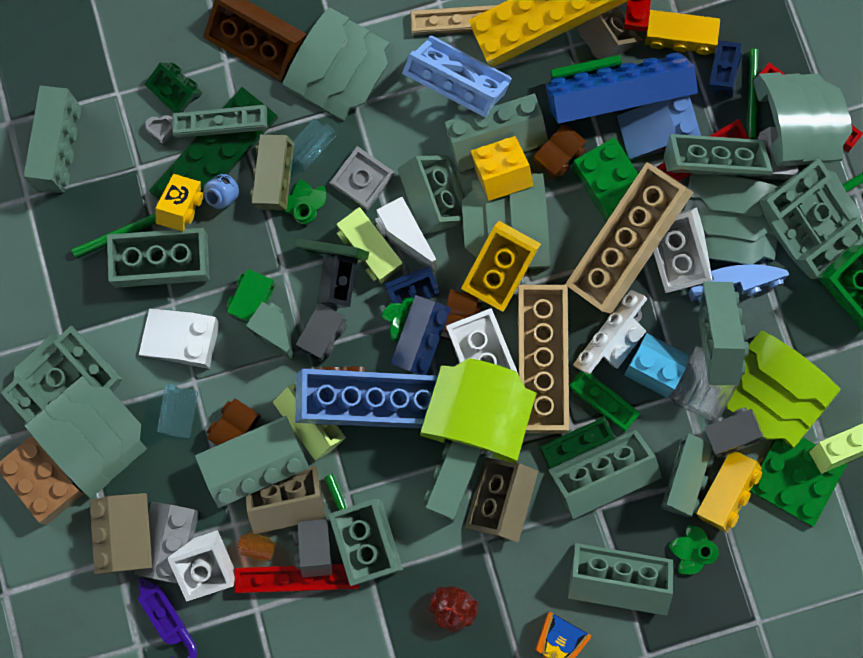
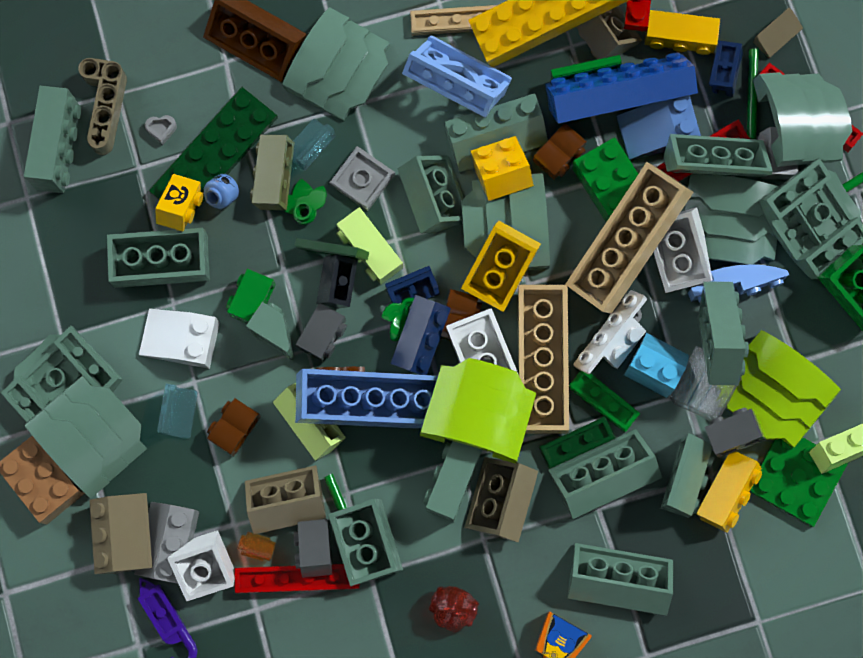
green bar [72,213,156,258] -> none
dark green bracket [144,62,202,113] -> none
sand green plate [173,105,267,138] -> none
sand green slope [195,416,309,508] -> none
white slope [375,197,437,272] -> none
green plate [669,525,719,575] -> none
none -> dark tan beam [78,58,127,155]
none -> dark tan slope [753,8,803,59]

